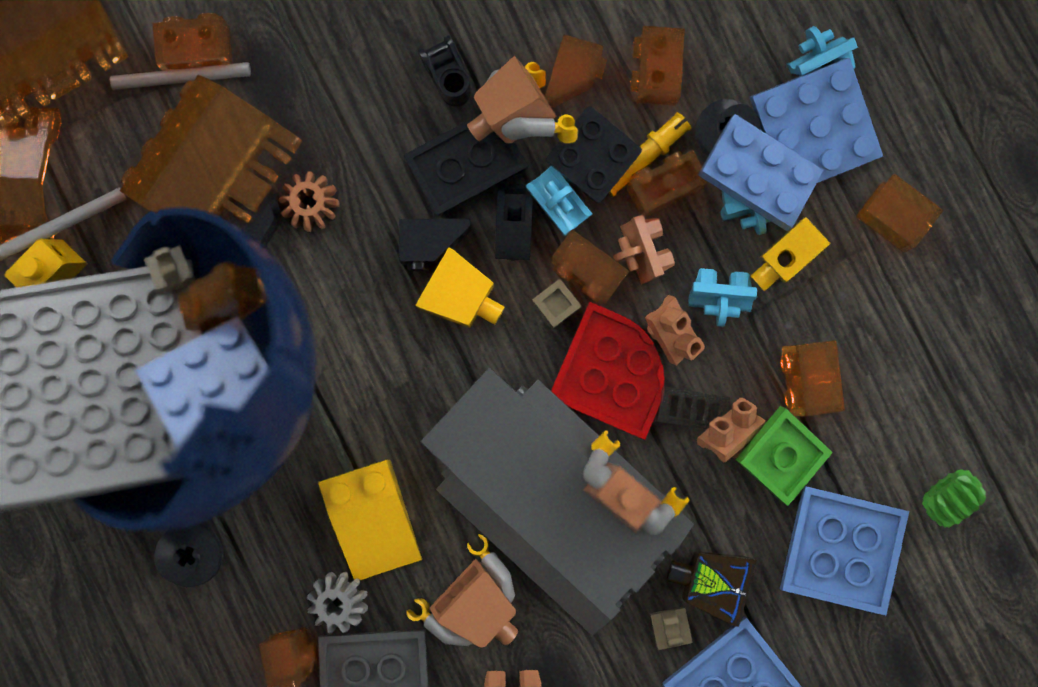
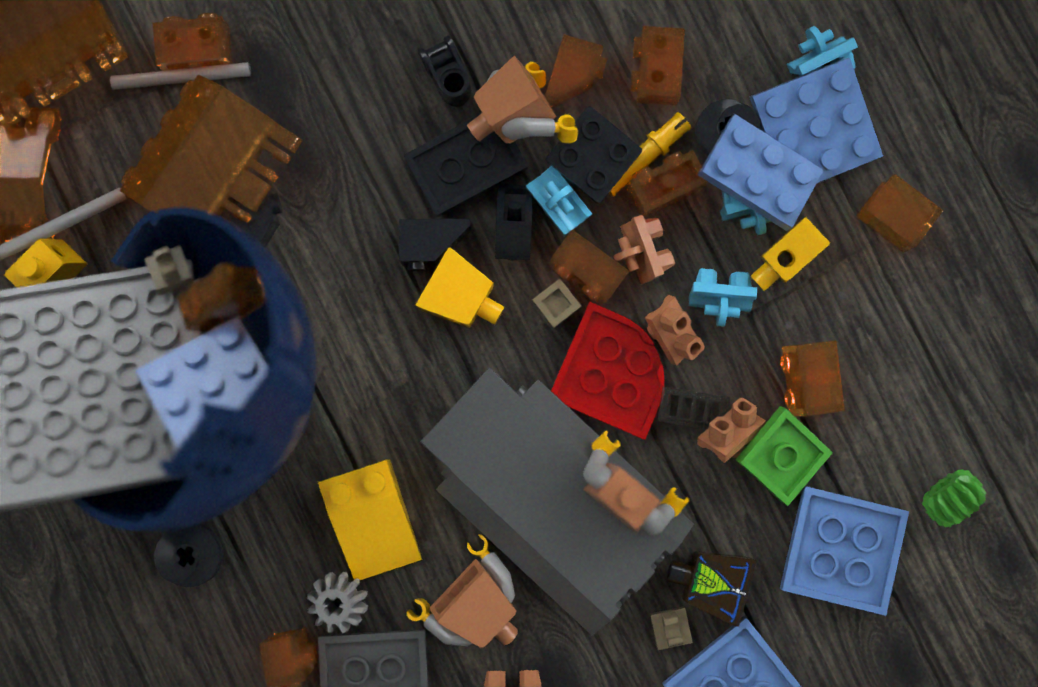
nougat gear [279,172,339,232] -> none

